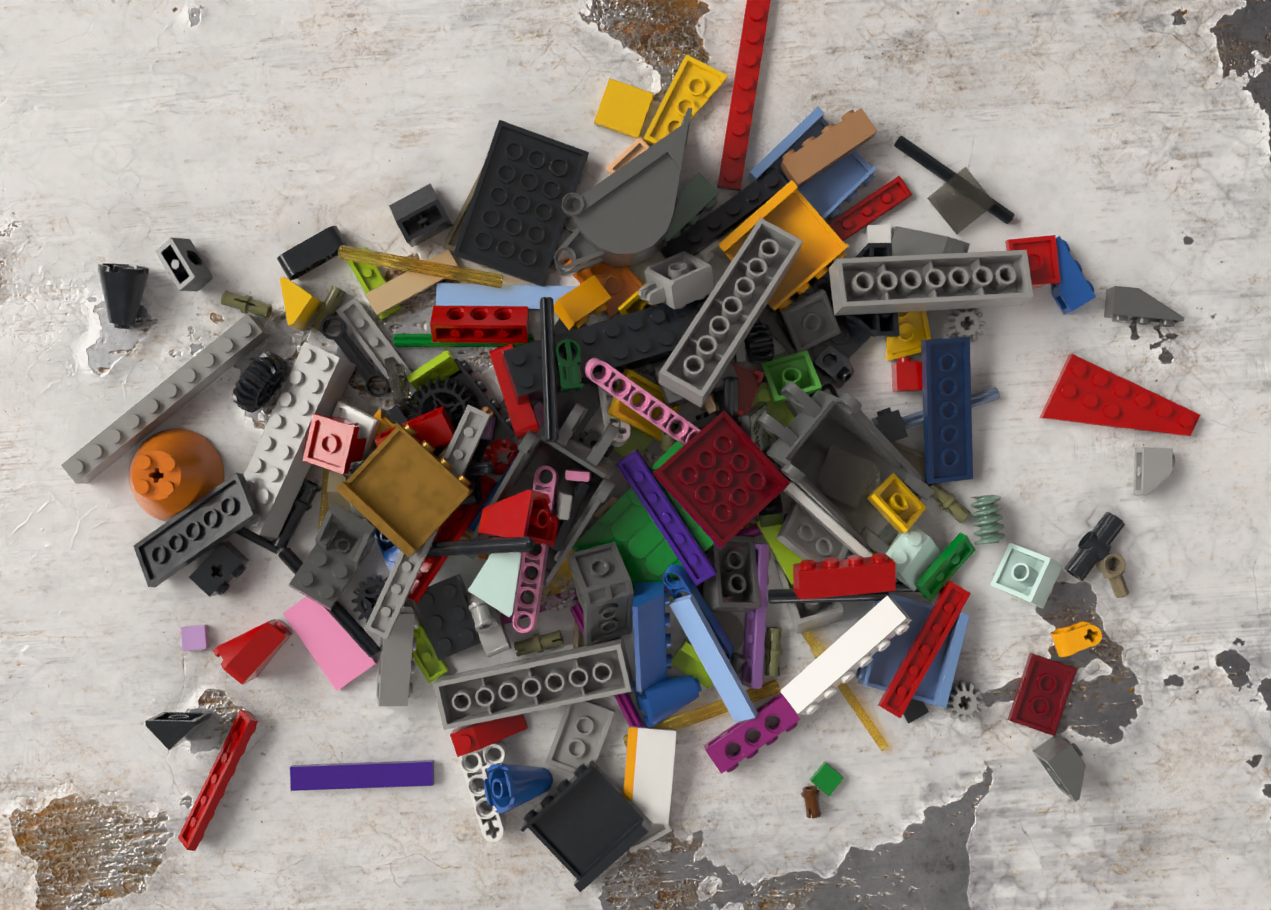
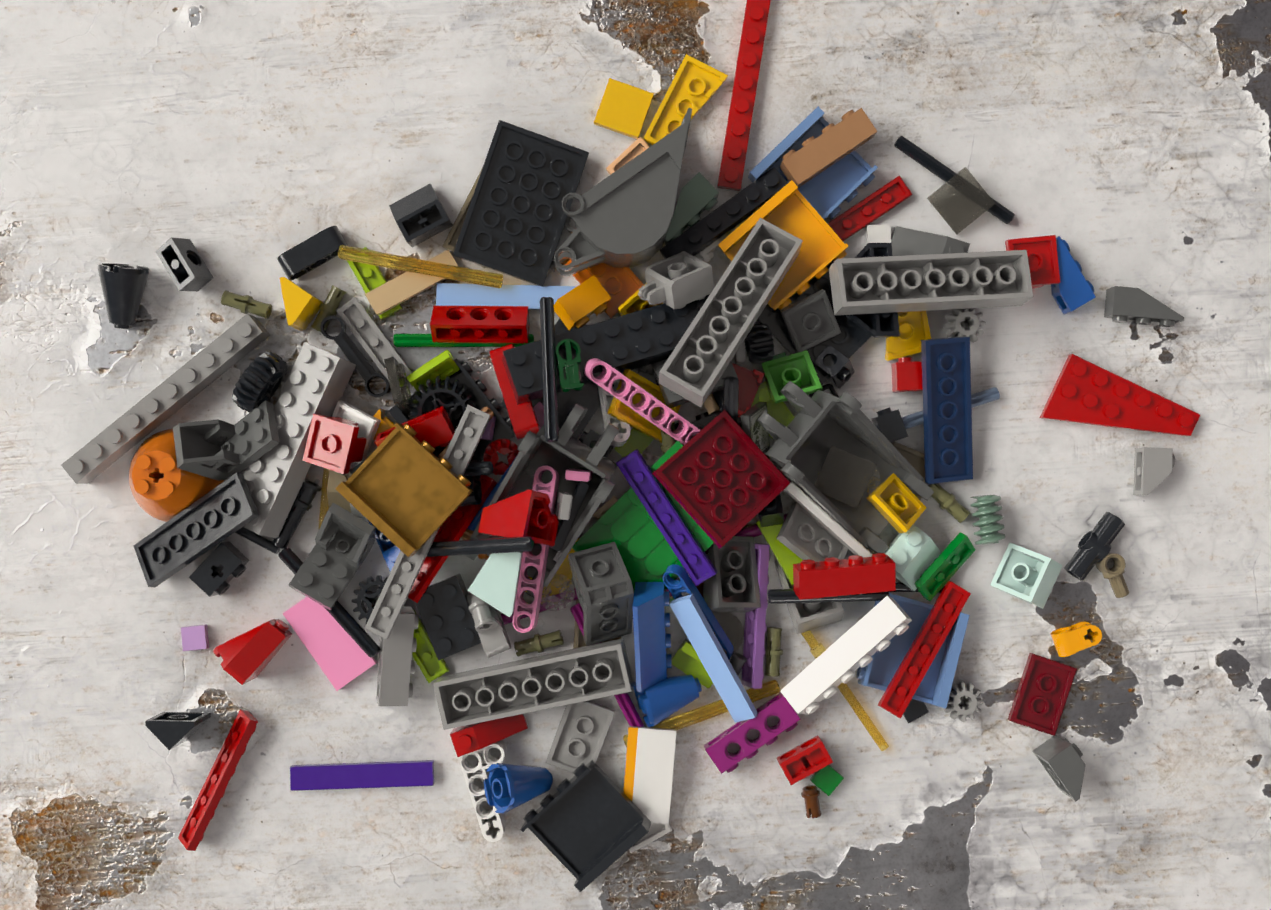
none -> dark grey bracket [173,400,280,481]
none -> red brick [776,735,833,785]

